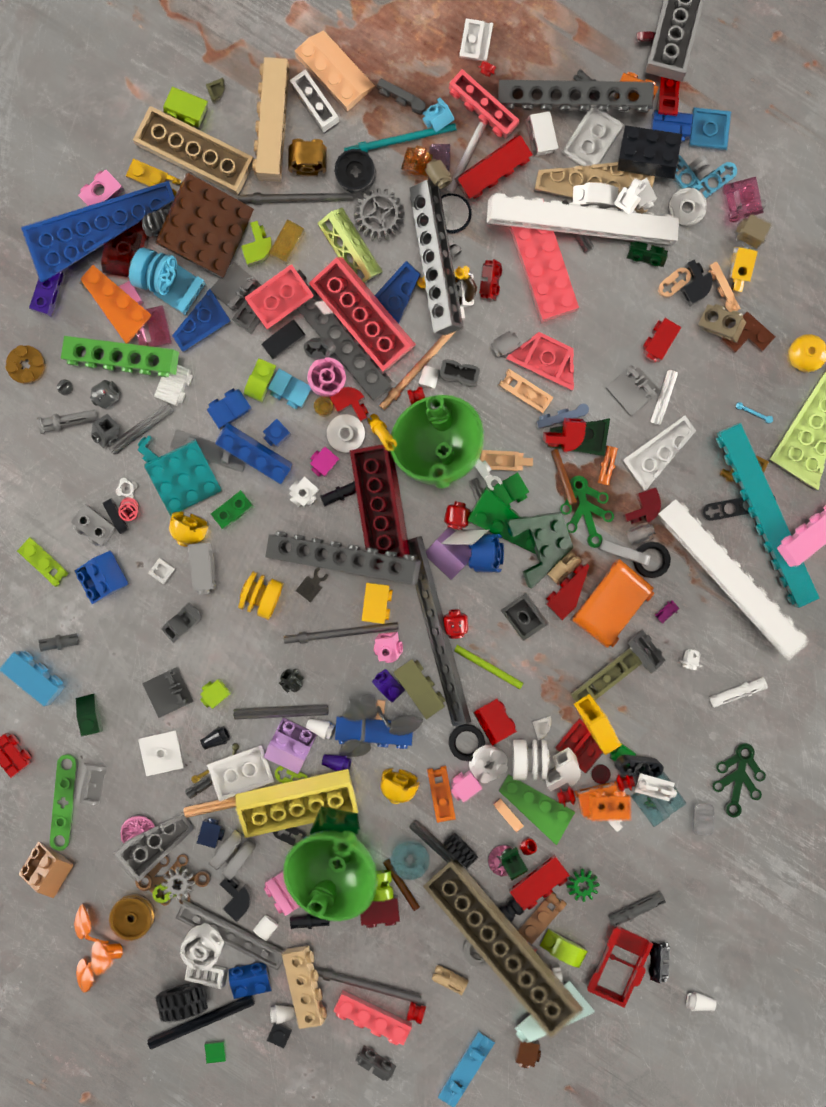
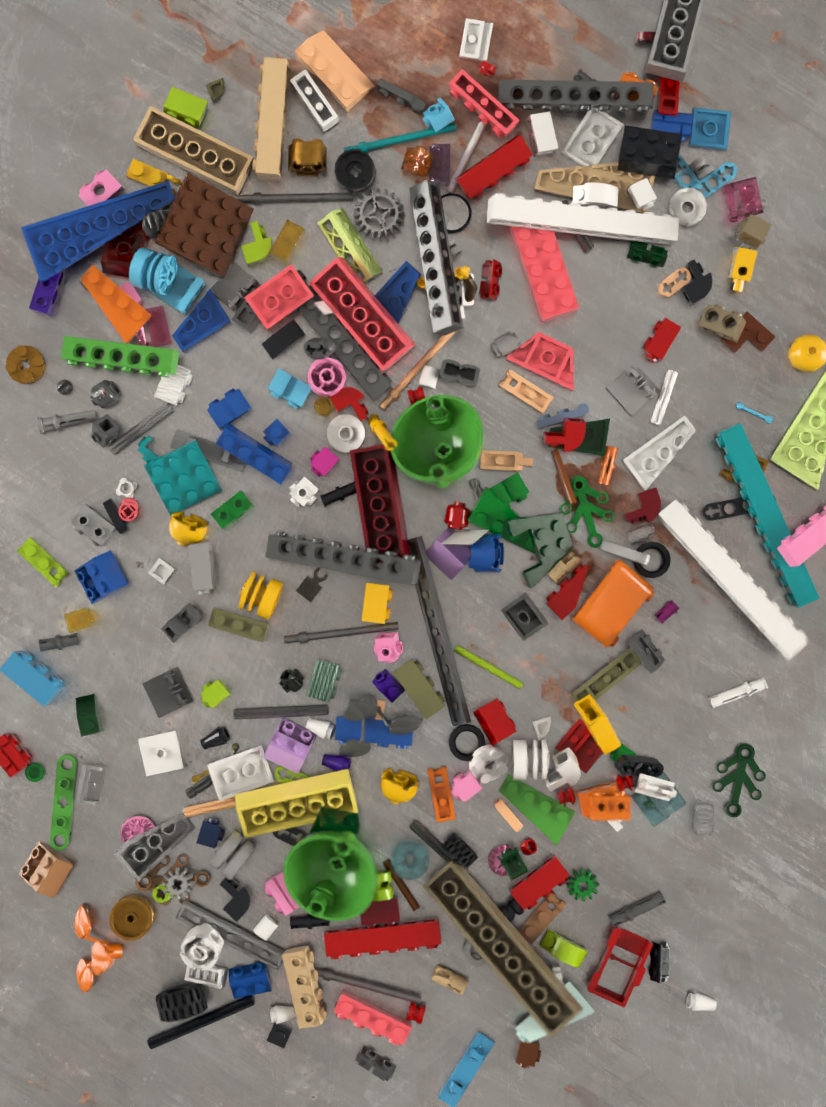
green tile [204,1041,226,1064] -> none
lime brick [244,358,277,403] -> none
dark tan brick [425,159,452,189] -> none
red head [443,609,468,639] -> none
white plate [475,459,502,491] -> none
dark red tile [591,764,611,784] -> none
white plate [614,178,646,215] -> none
white hinge [678,649,703,670] -> none
light nougat hinge [708,262,741,312] -> none
none -> green tile [25,762,45,782]
none -> clear yellow brick [64,607,96,633]
none -> olive brick [208,607,270,643]
none -> sand green brick [306,659,342,702]
none -> red brick [324,918,442,959]

